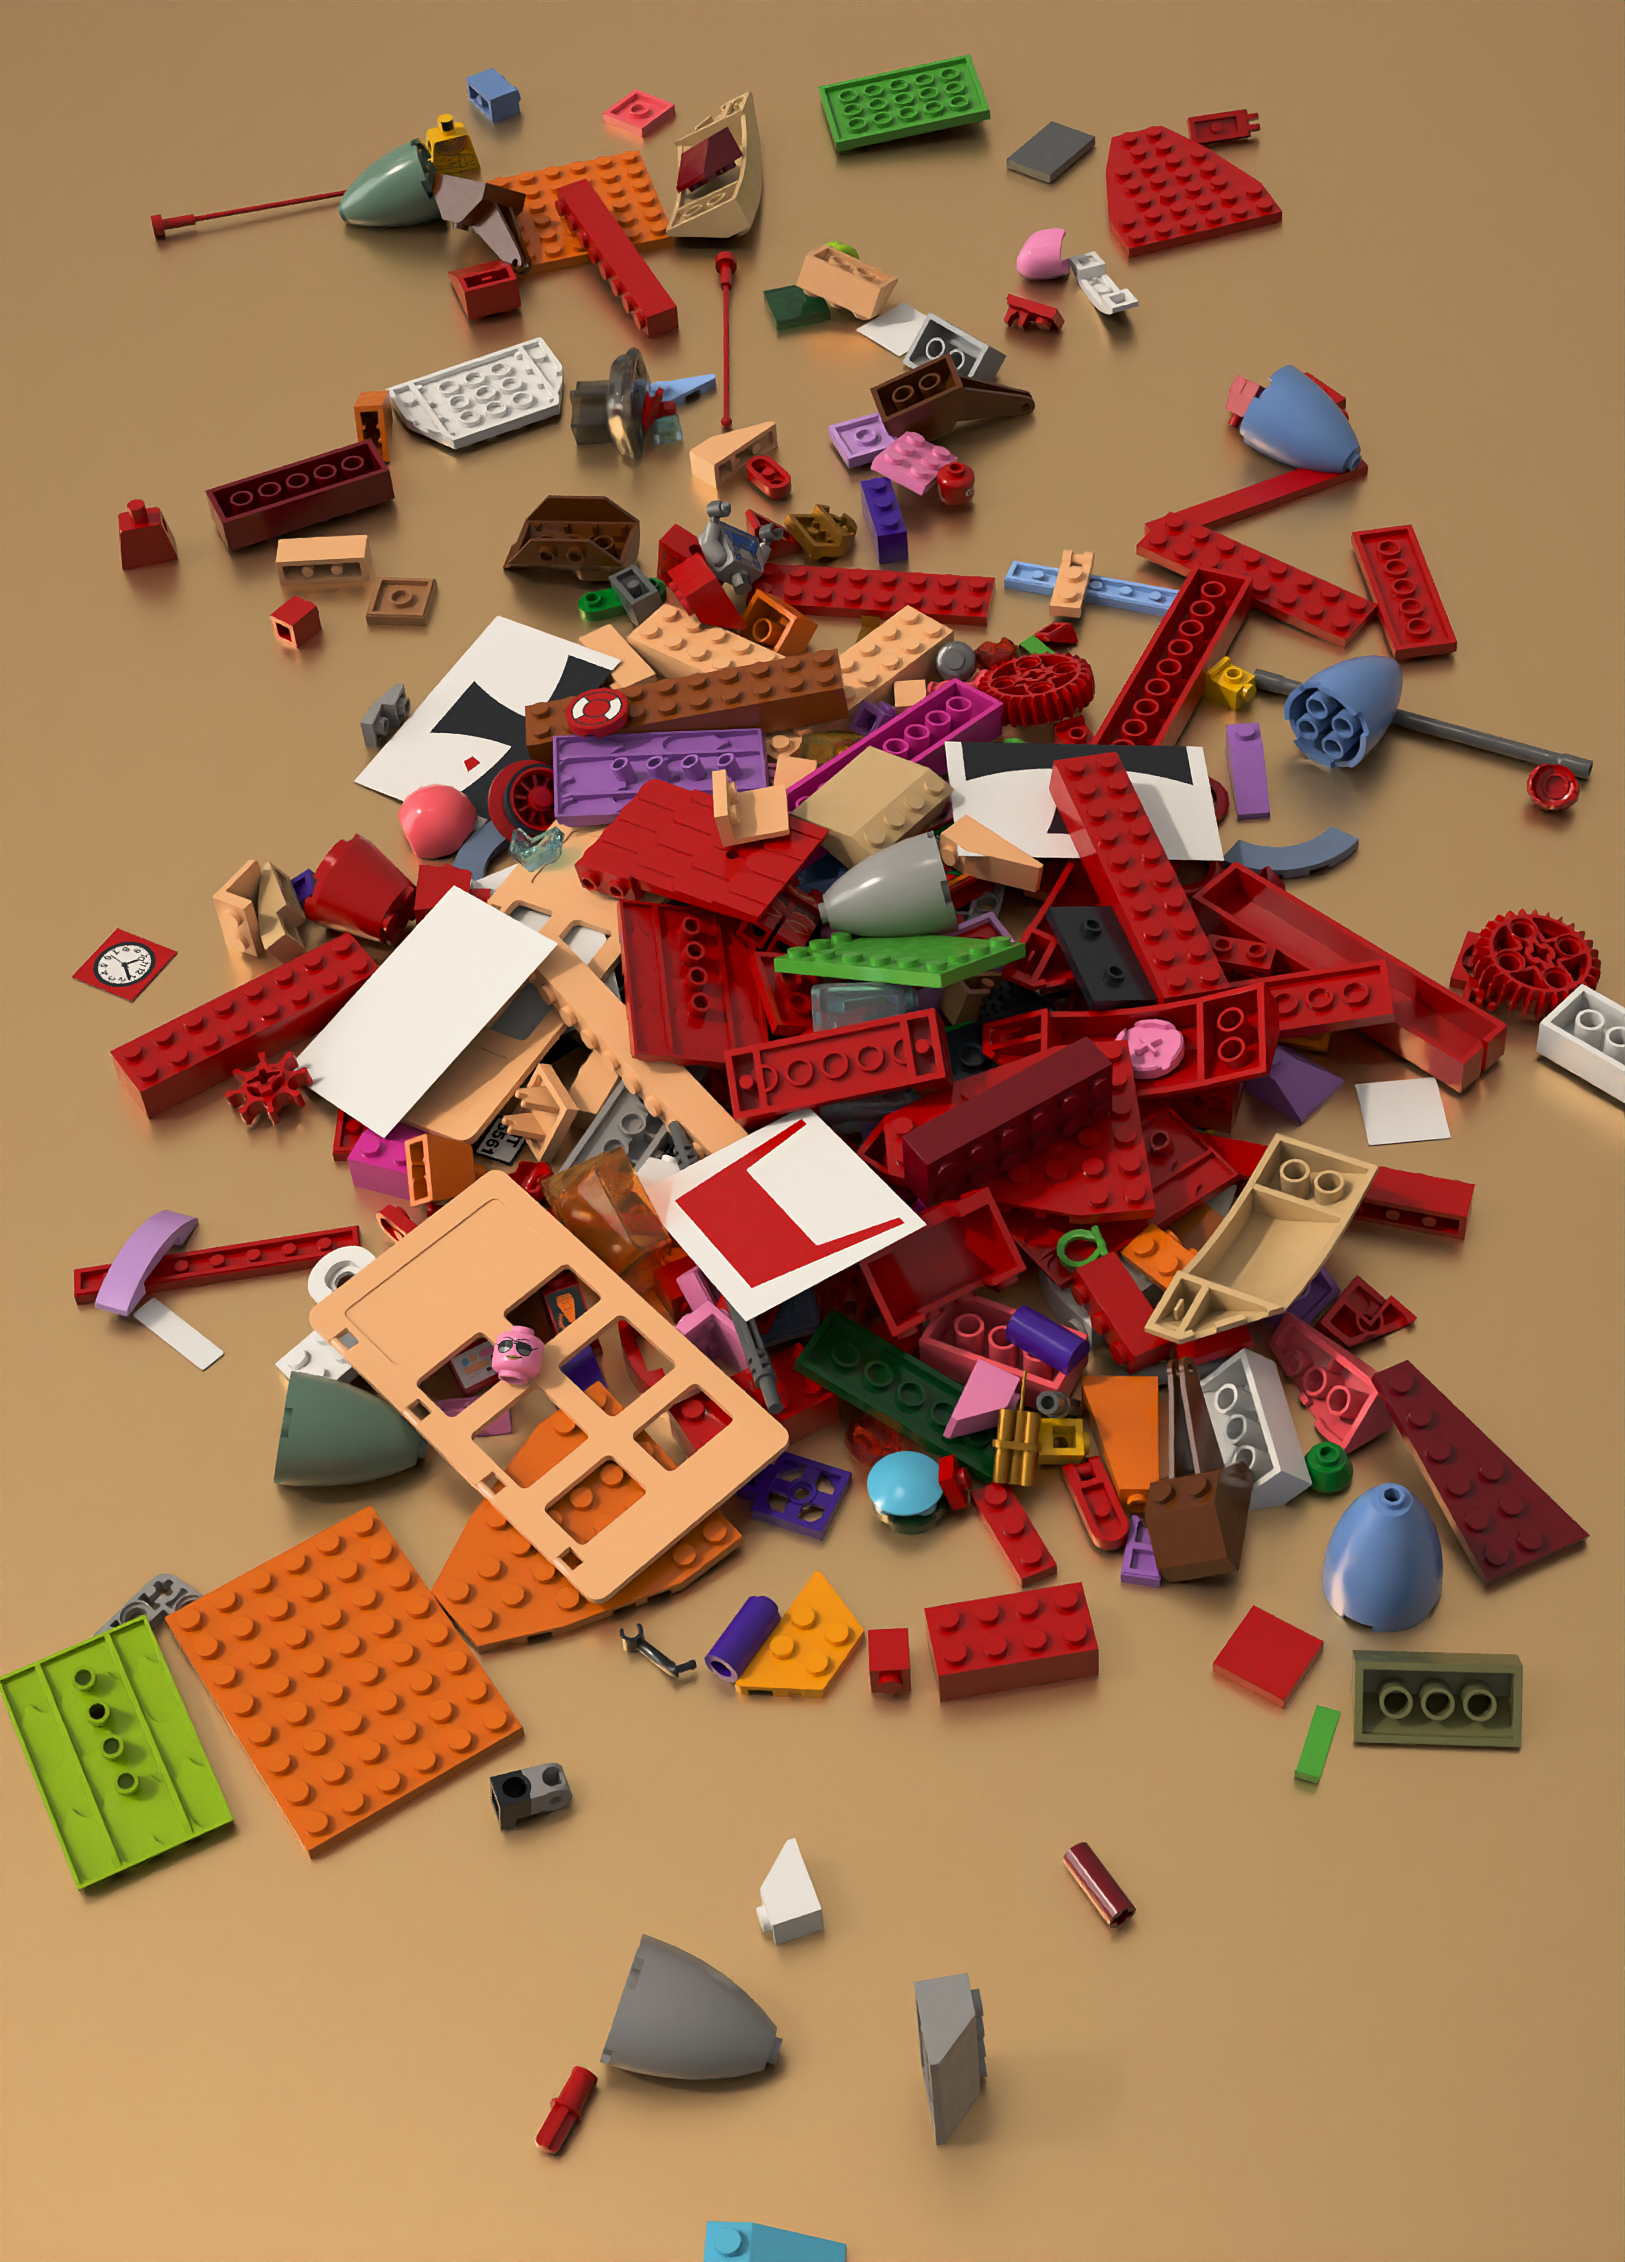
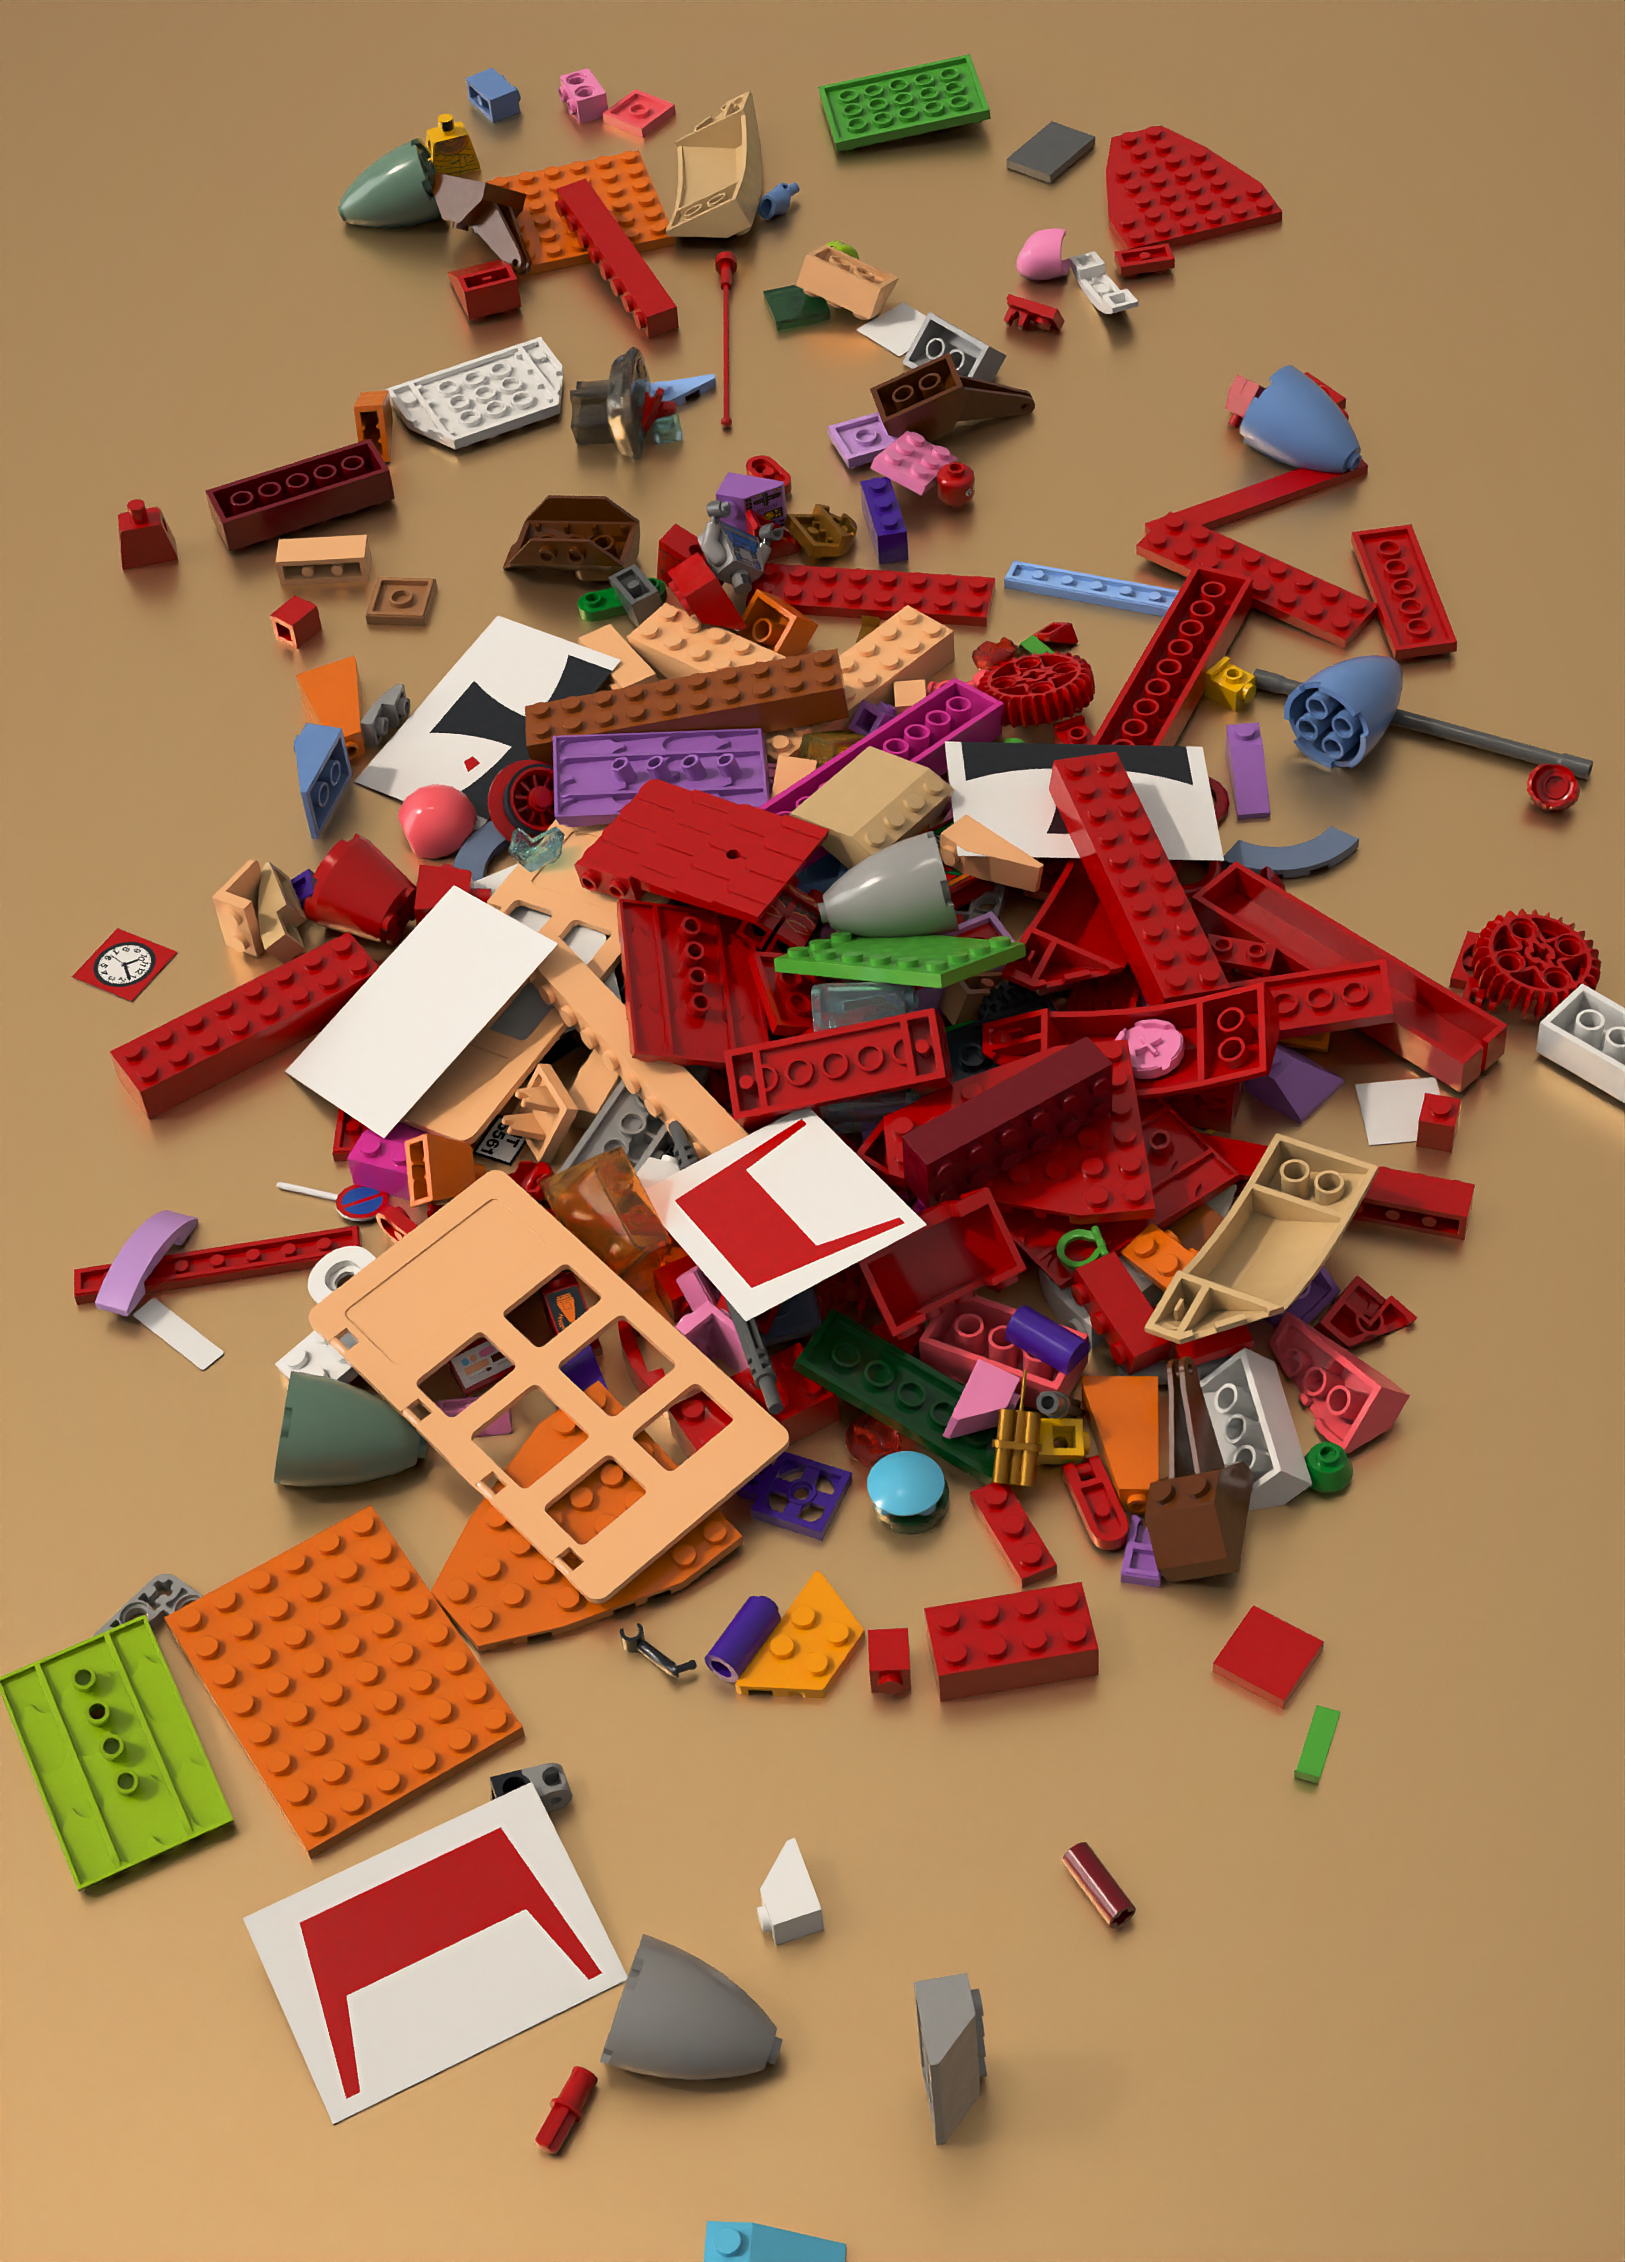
red piece [151,190,346,237] -> none
red gear [225,1051,313,1125] -> none
bright pink head [491,1326,544,1385] -> none
tile [565,688,630,738] -> none
dark red slope [676,126,743,193] -> none
light nougat slope [690,421,778,489] -> none
light nougat bracket [712,769,790,847] -> none
flat silver head [936,641,978,682] -> none
red plate [938,1454,972,1511] -> none
black plate [1045,906,1158,1010] -> none
light nougat plate [1049,549,1095,618] -> none
red hinge [1187,109,1261,145] -> none
medium blue cylinder [1321,1483,1443,1632] -> none
olive slope [1352,1650,1523,1747] -> none
dark red wing [1371,1360,1590,1585] -> none
none -> white sticker [243,1782,628,2125]
none -> piece [277,1182,389,1221]
none -> medium blue slope [294,723,352,839]
none -> orange slope [296,656,366,760]
none -> bright pink brick [558,68,608,124]
none -> medium lavender slope [716,472,787,533]
none -> medium blue piece [758,182,799,220]
none -> red plate [1115,243,1175,276]
none -> red brick [1416,1093,1461,1153]

